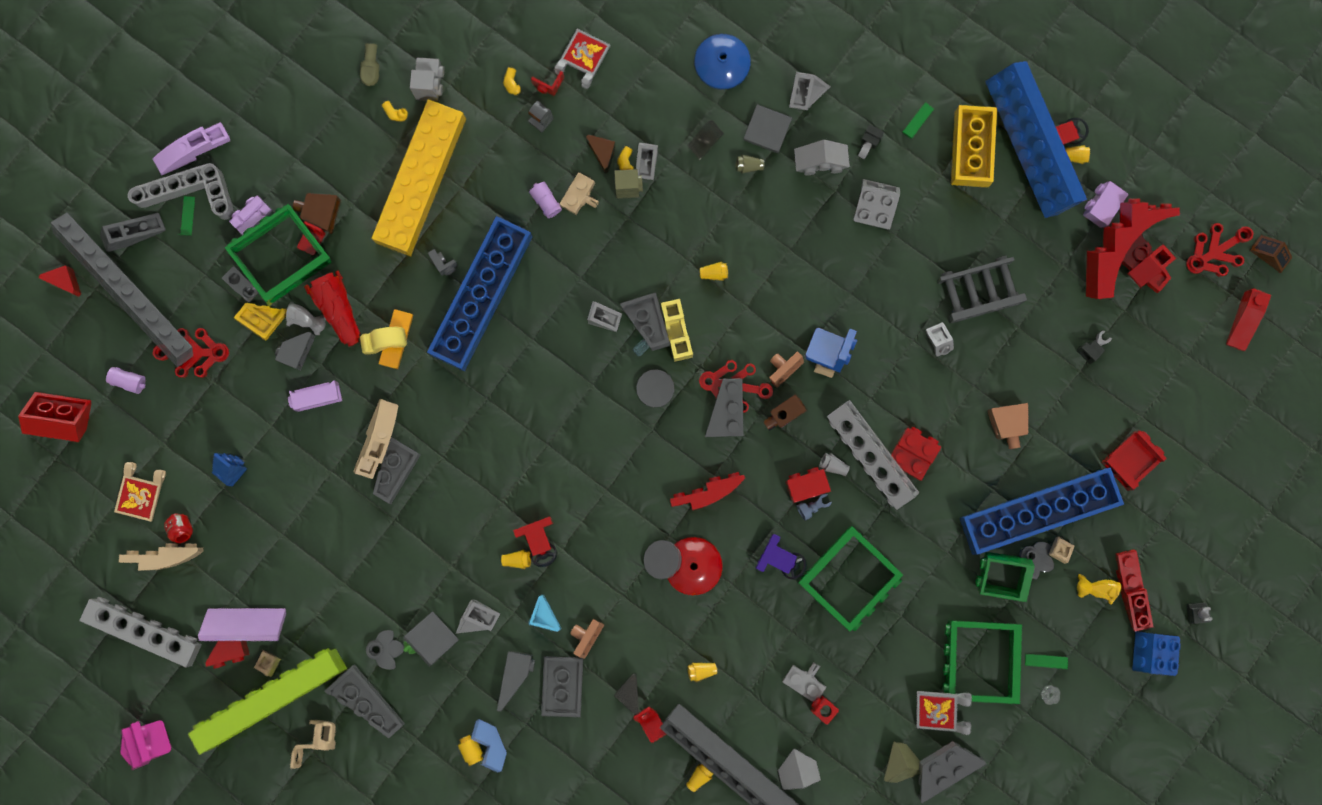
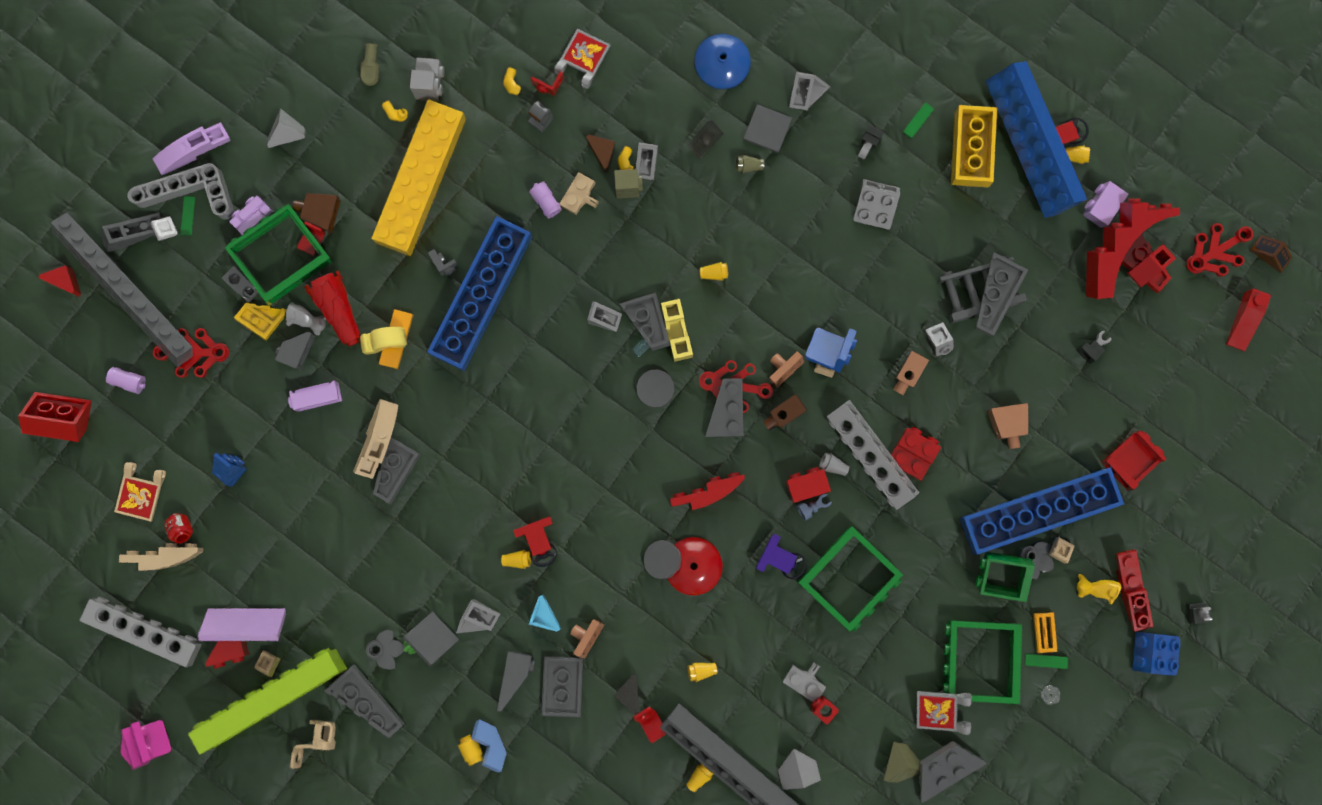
light grey brick [794,140,850,175] -> none
none -> white tile [151,216,177,241]
none -> light grey slope [267,108,306,148]
none -> nougat torso [893,351,929,395]
none -> dark grey wing [975,252,1028,337]
none -> light orange tile [1033,612,1057,653]

